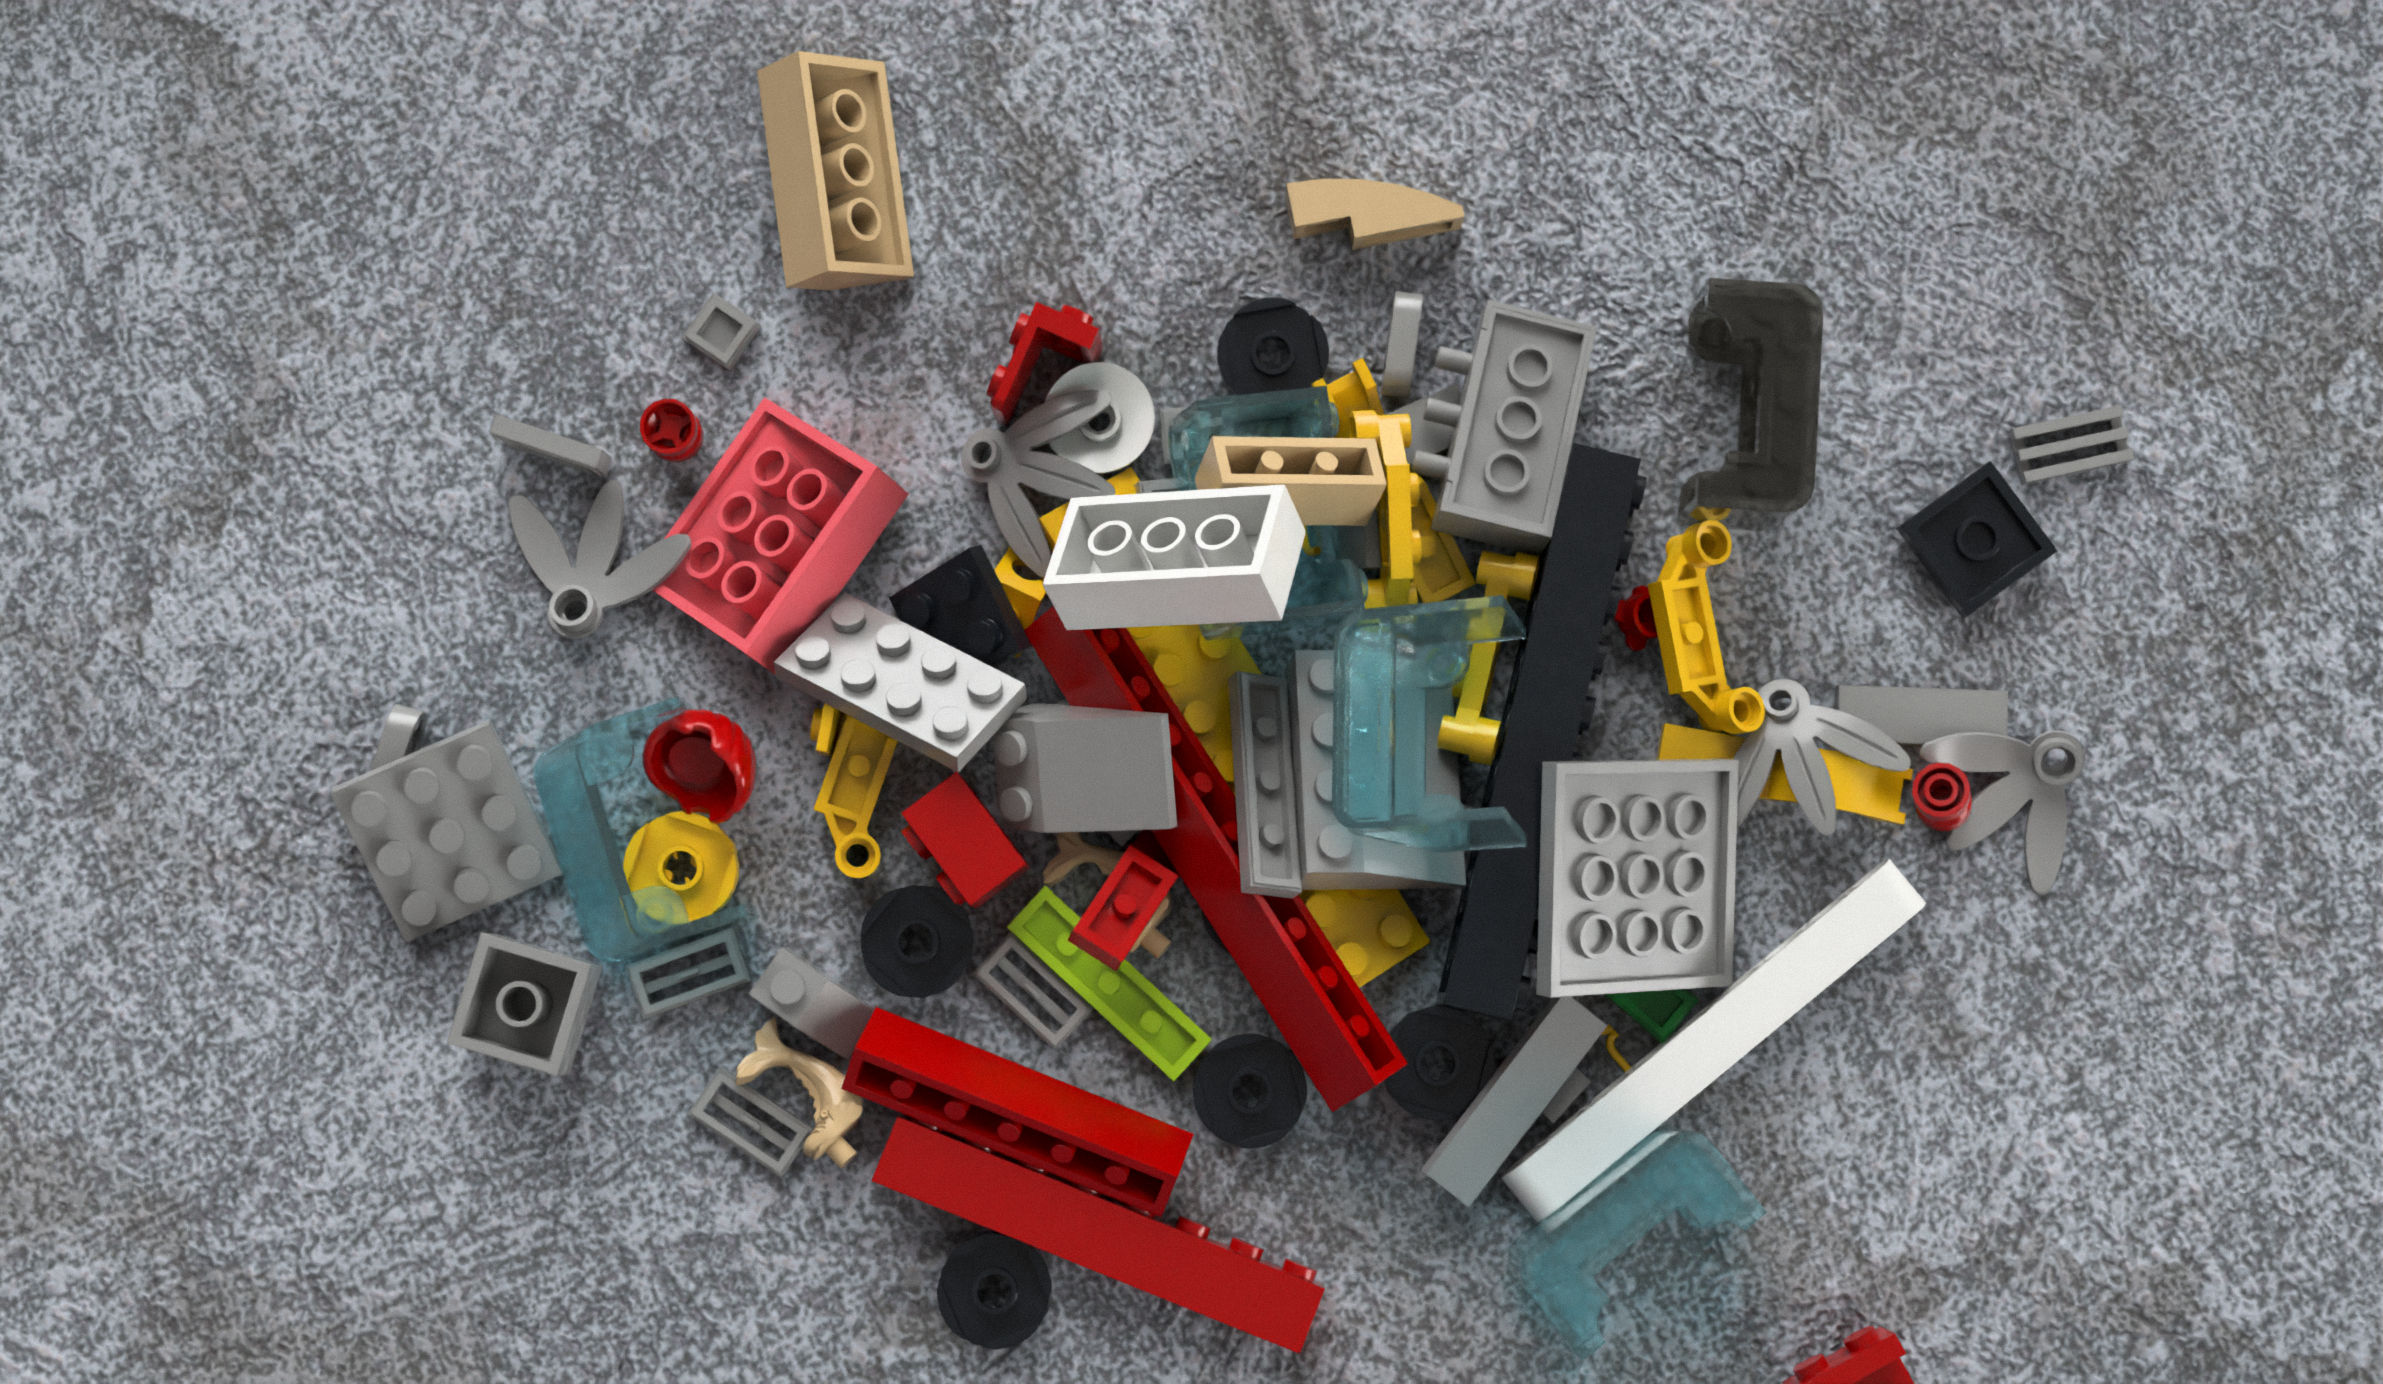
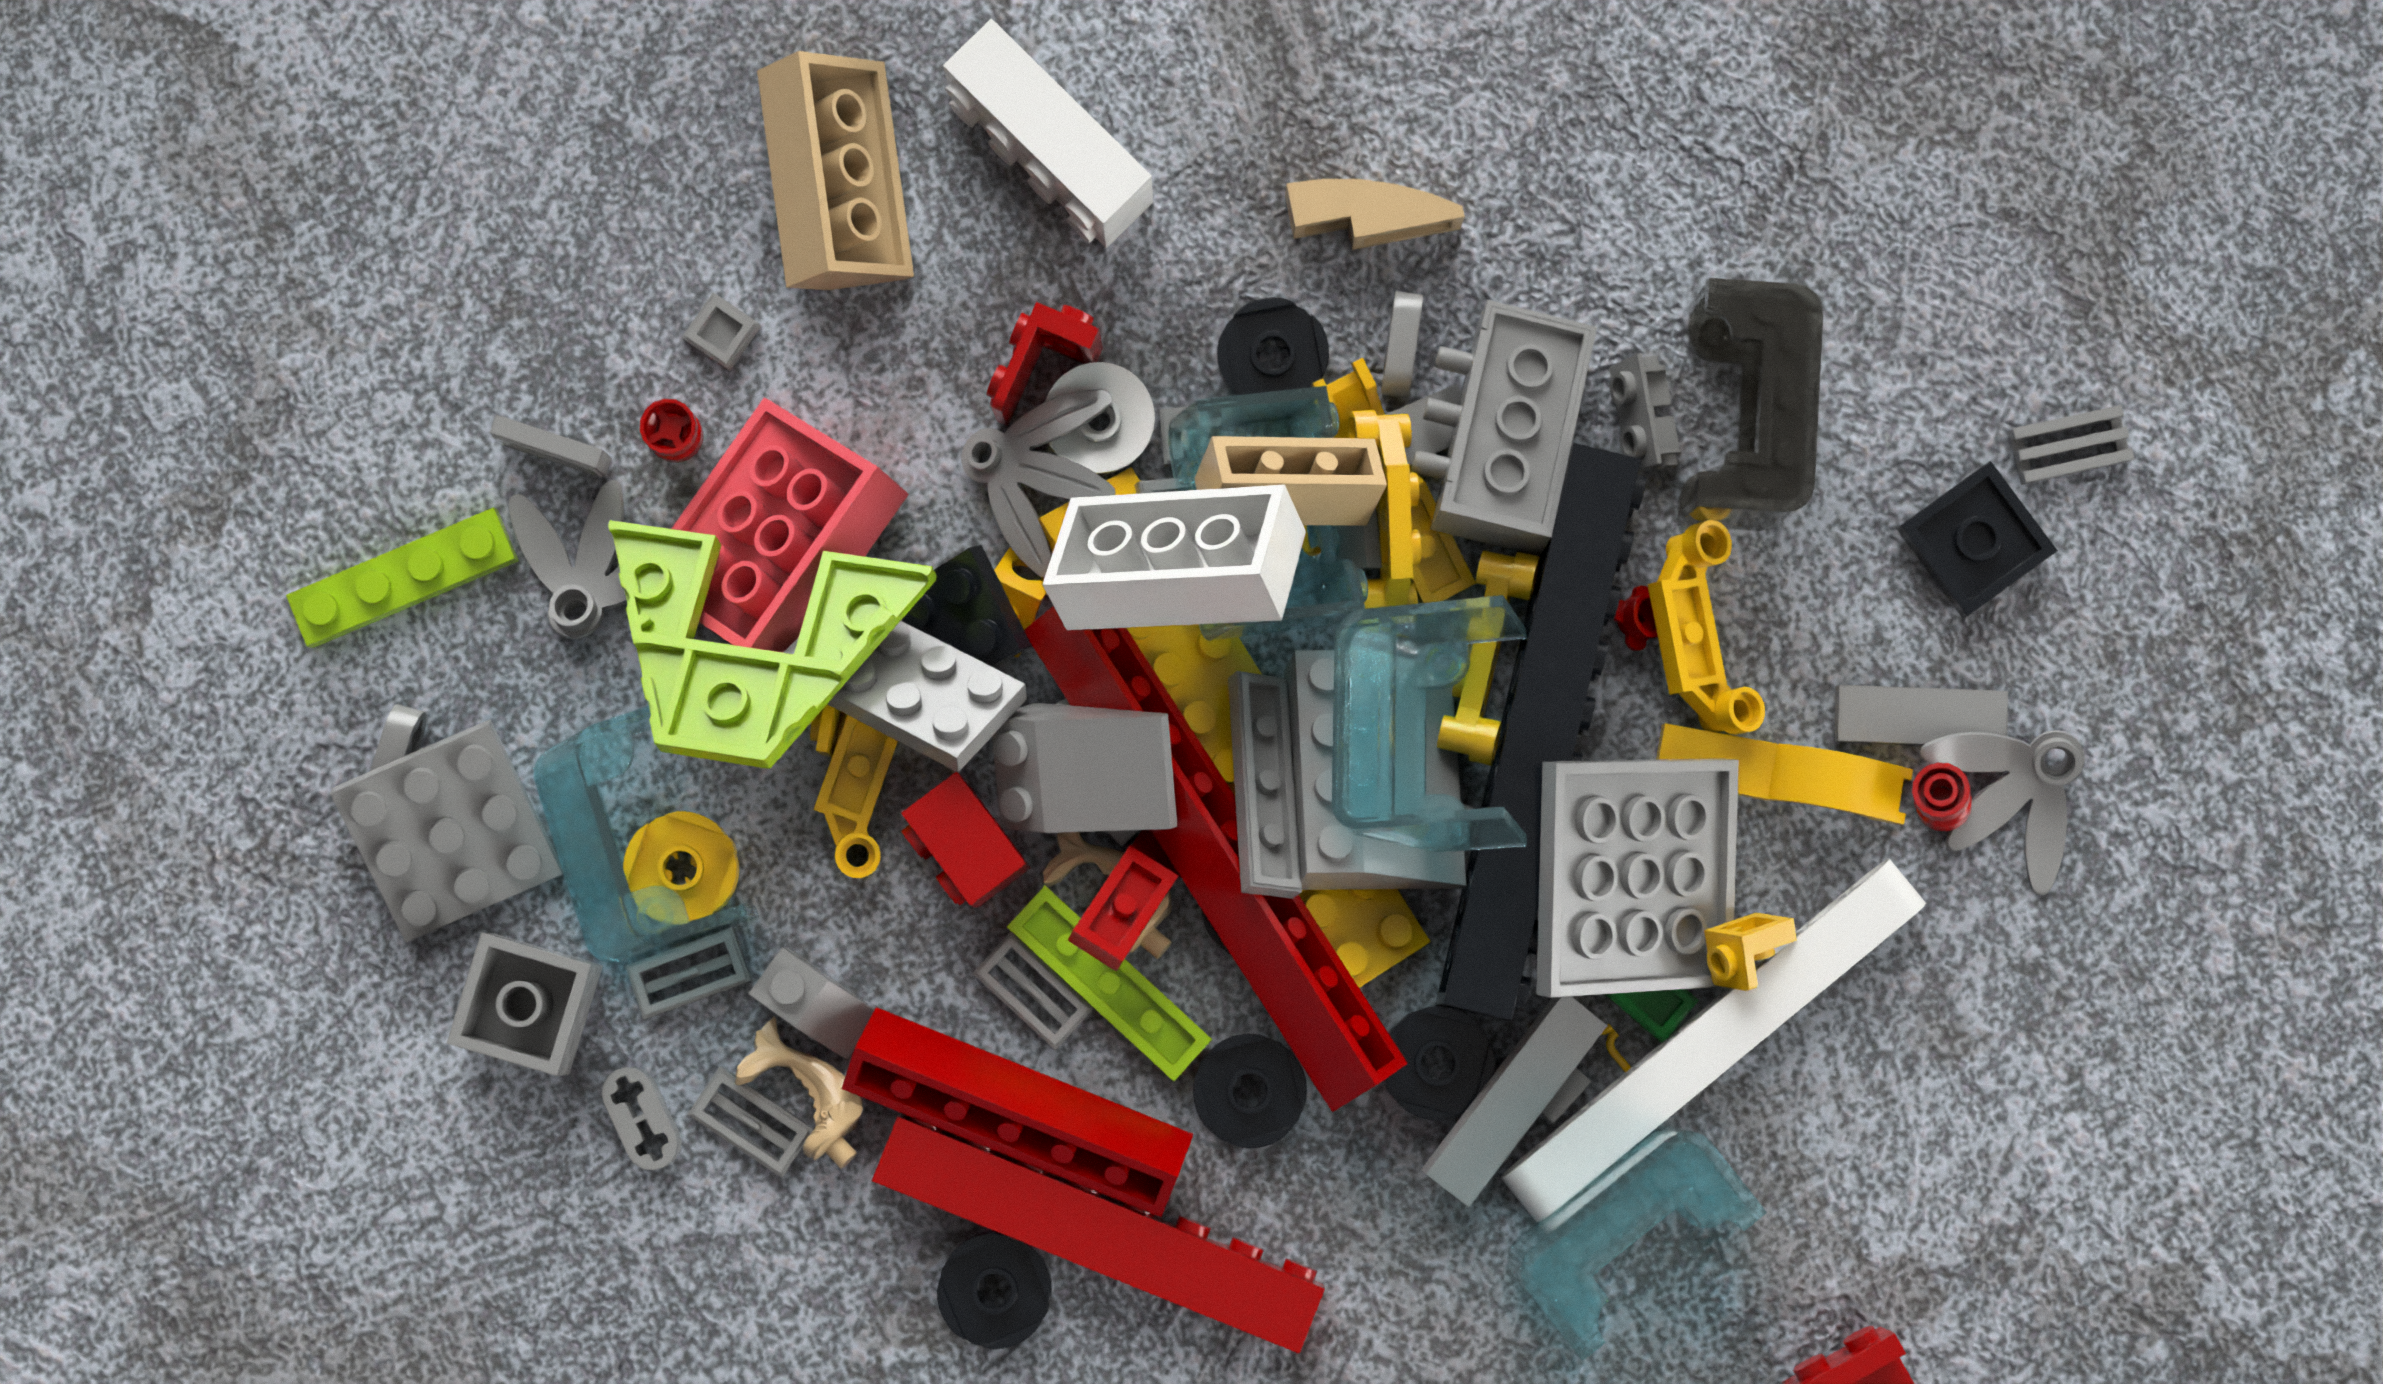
red piece [642,709,756,824] -> none
black plate [861,885,975,998] -> none
light grey plant [1733,679,1911,836] -> none
none -> lime plate [286,507,519,648]
none -> light grey beam [602,1067,682,1170]
none -> lime wing [608,520,937,769]
none -> white brick [943,19,1153,248]
none -> light grey hinge [1609,353,1681,473]
none -> yellow bracket [1704,912,1797,991]

